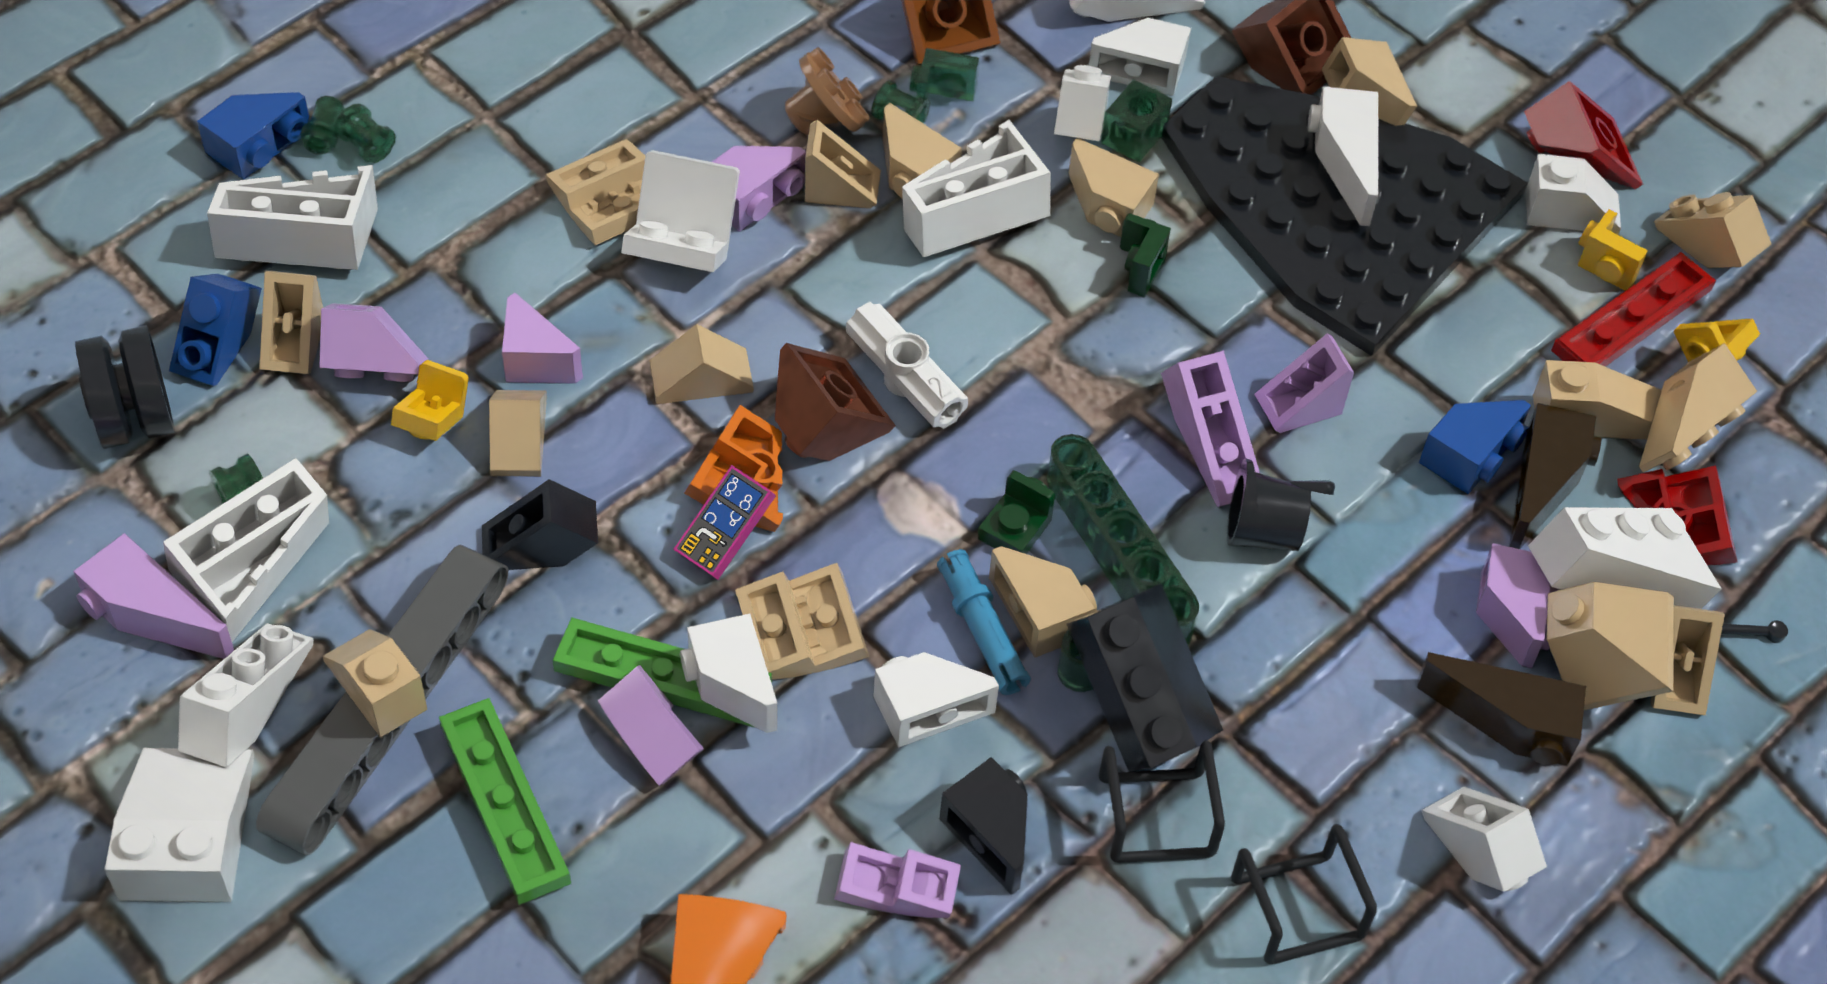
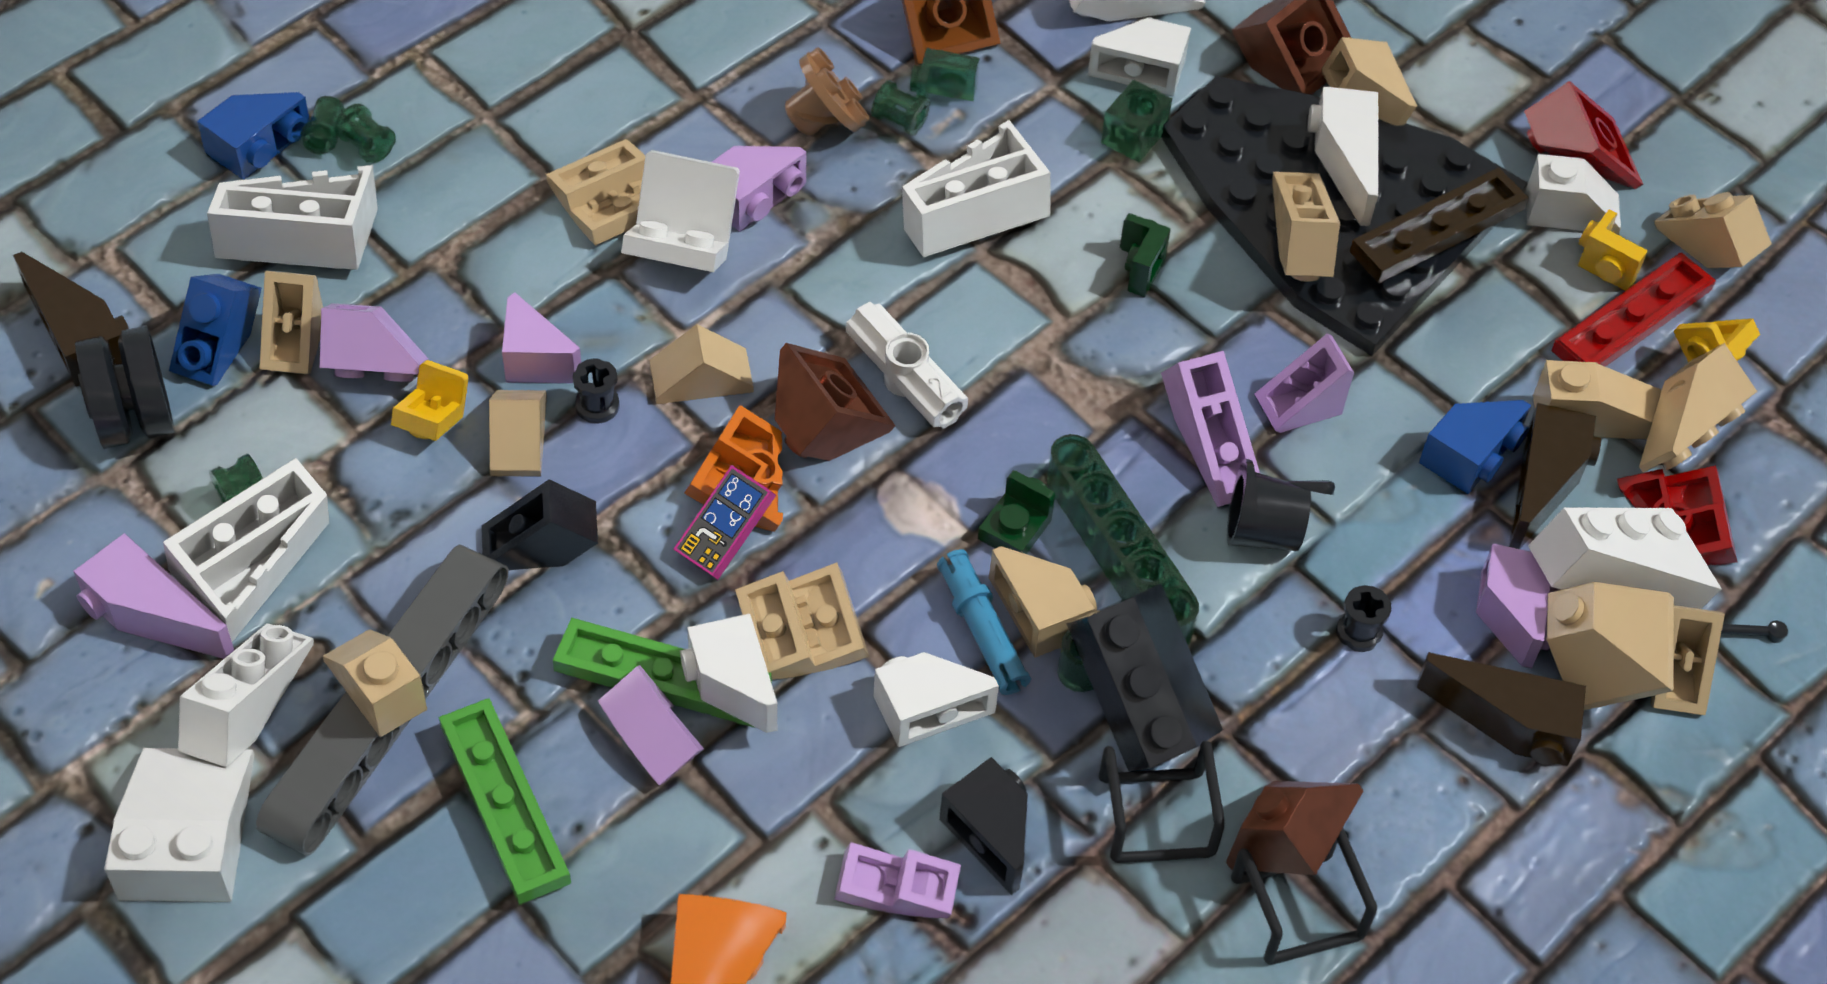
tan slope [805,120,881,208] -> none
tan slope [883,103,962,199] -> none
white slope [1054,65,1111,141] -> none
tan slope [1068,138,1159,237] -> none
white slope [1421,787,1547,892] -> none
none -> dark brown slope [13,252,129,387]
none -> black bush [572,358,620,424]
none -> copper slope [1225,781,1363,875]
none -> tan slope [1272,172,1340,281]
none -> black bush [1336,585,1391,652]
none -> dark brown plate [1350,167,1529,283]

